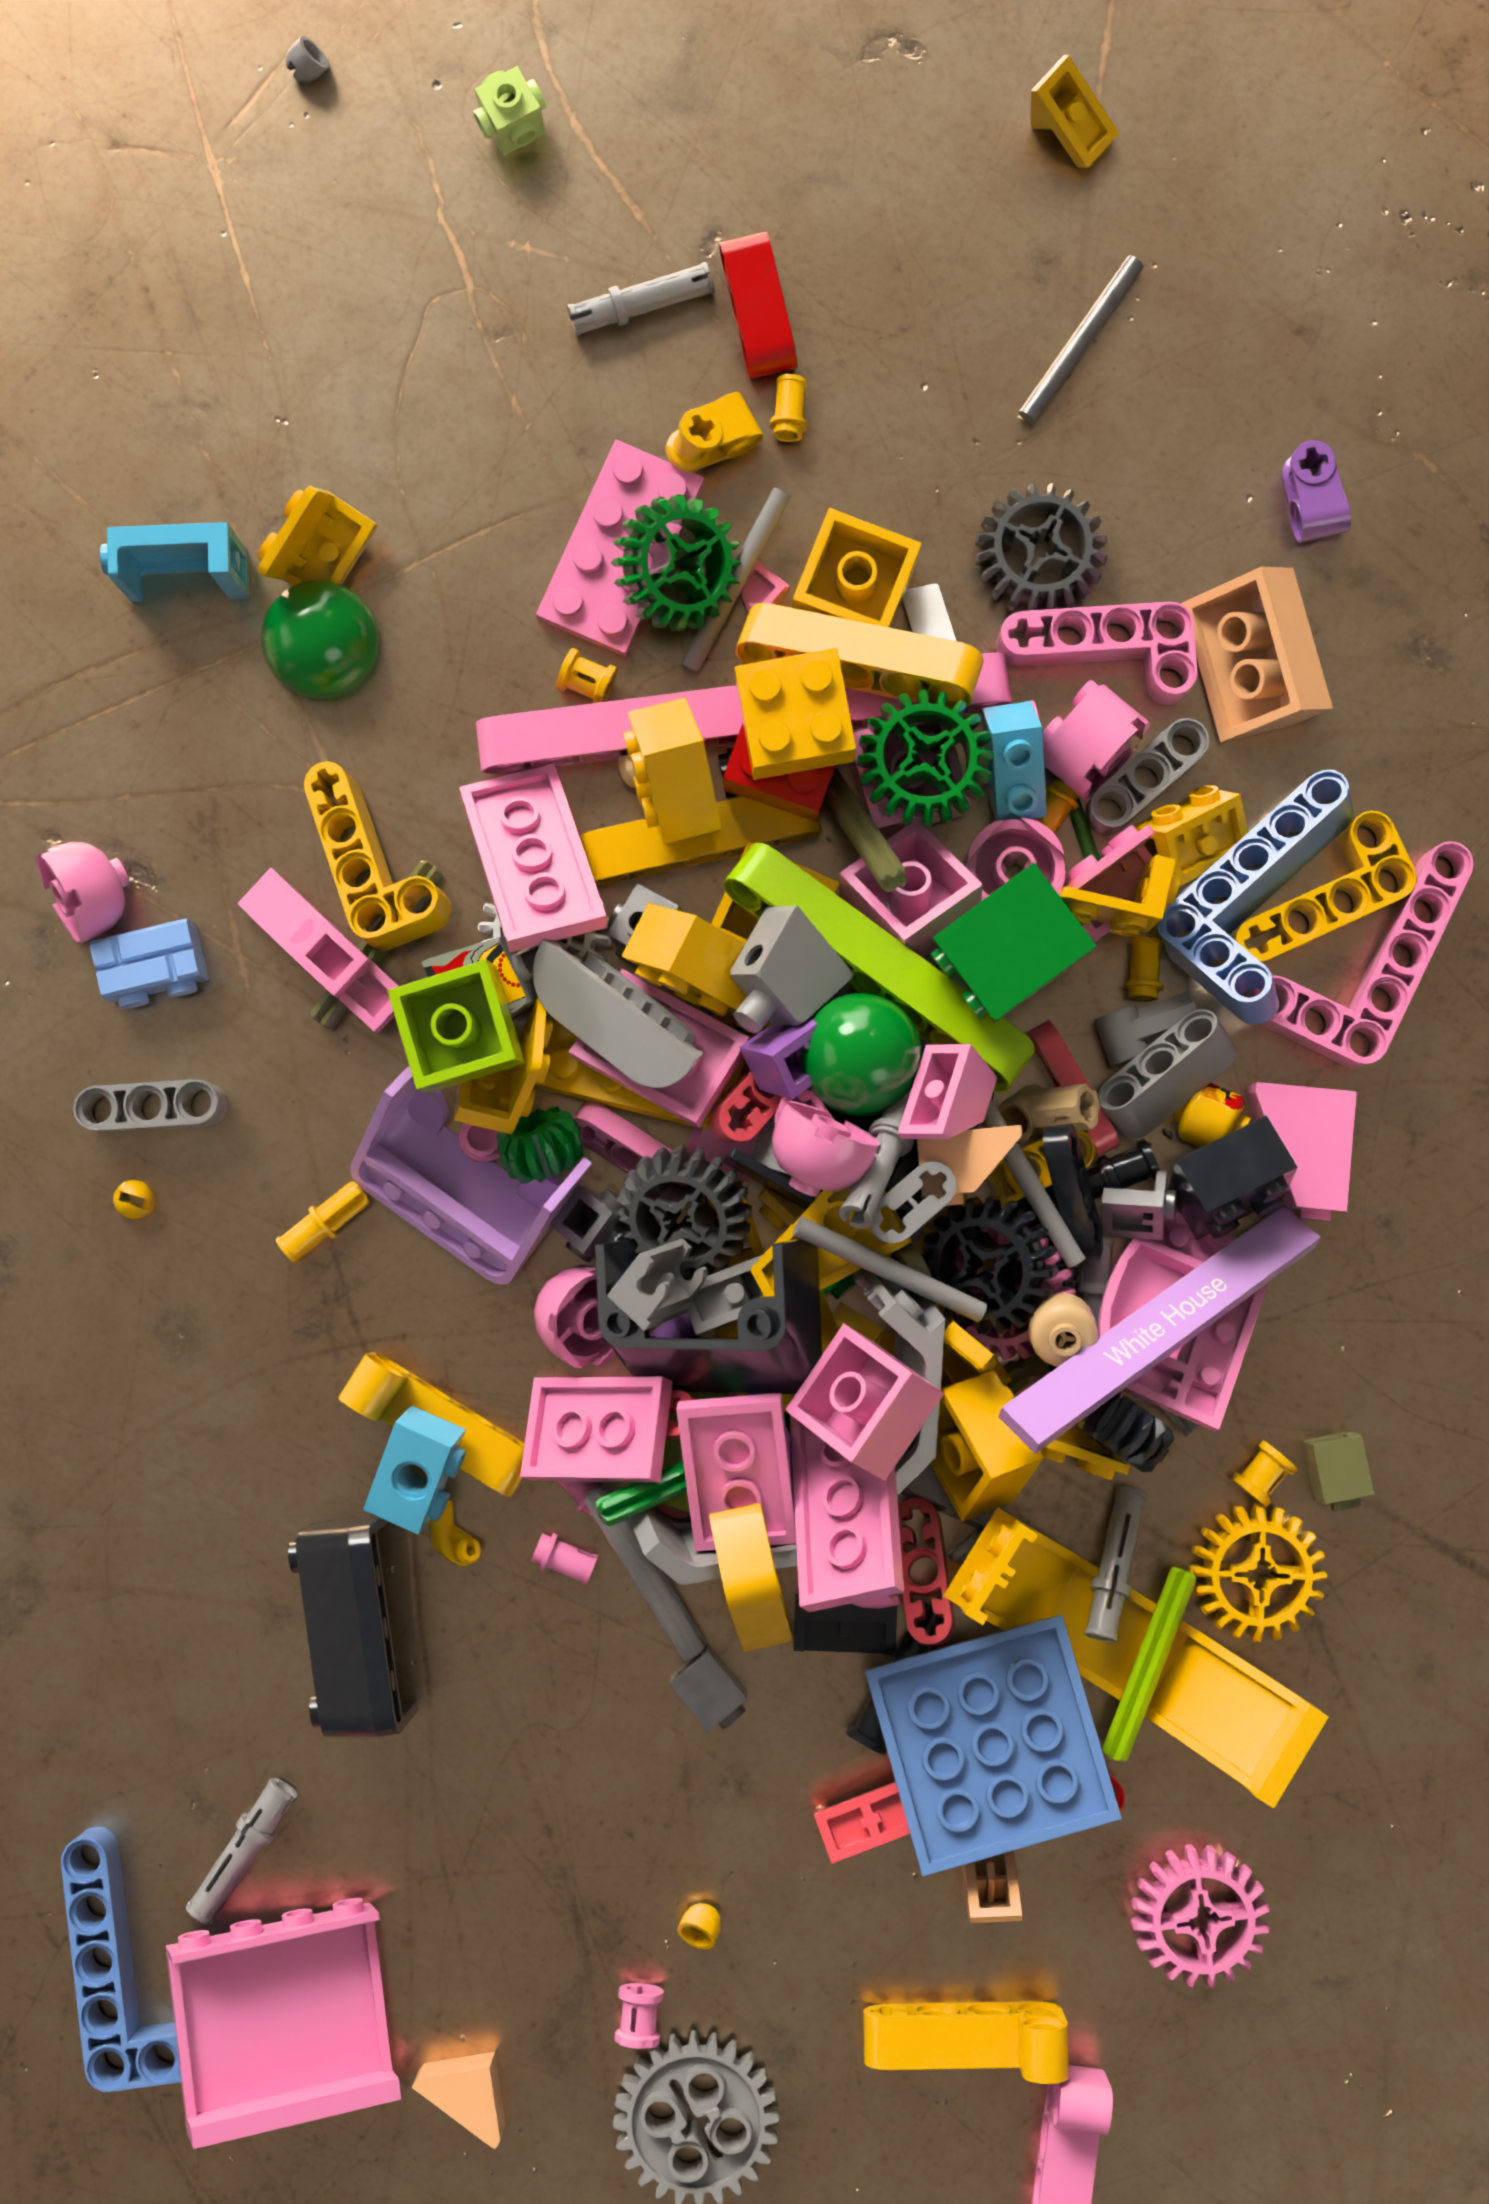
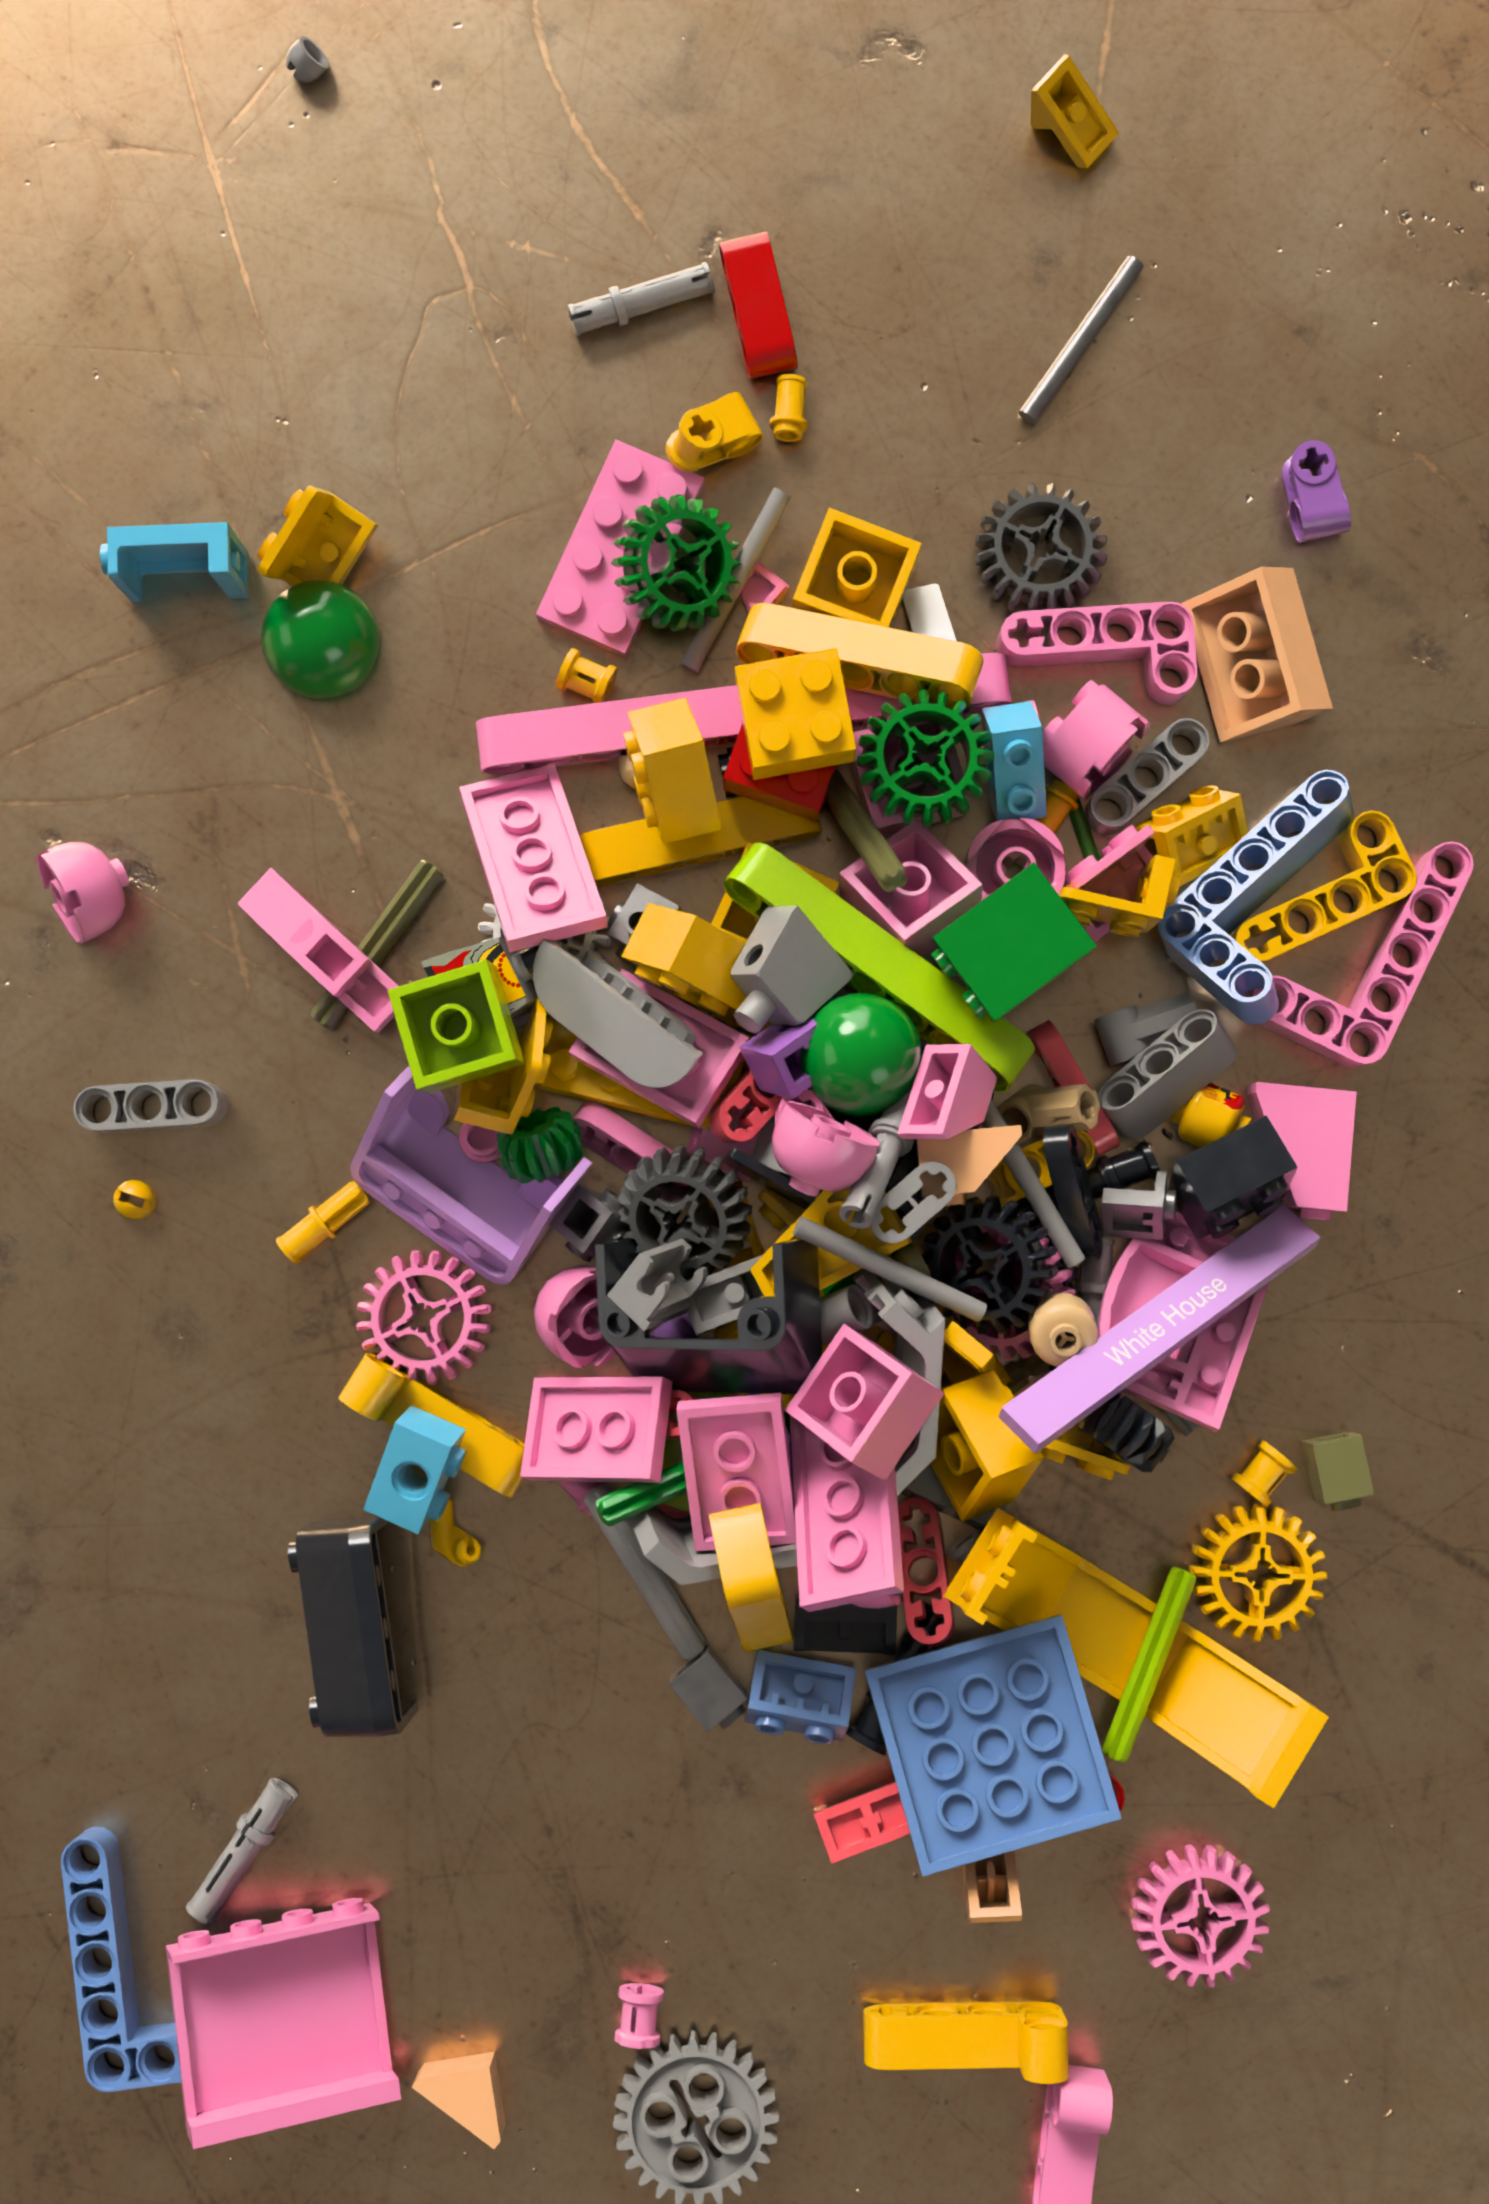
light blue brick [89,918,209,1009] -> none
yellow beam [304,761,452,951] -> none
yellowish green brick [473,66,547,156] -> none
bright pink pin [531,1532,598,1585] -> none
yellow hinge [677,1903,722,1950] -> none
light grey pin [1084,1486,1148,1643] -> none
yellow pin [1124,937,1164,1001] -> none
none -> bright pink gear [356,1250,492,1385]
none -> medium blue bracket [744,1650,857,1744]
none -> light grey piece [820,1284,884,1345]

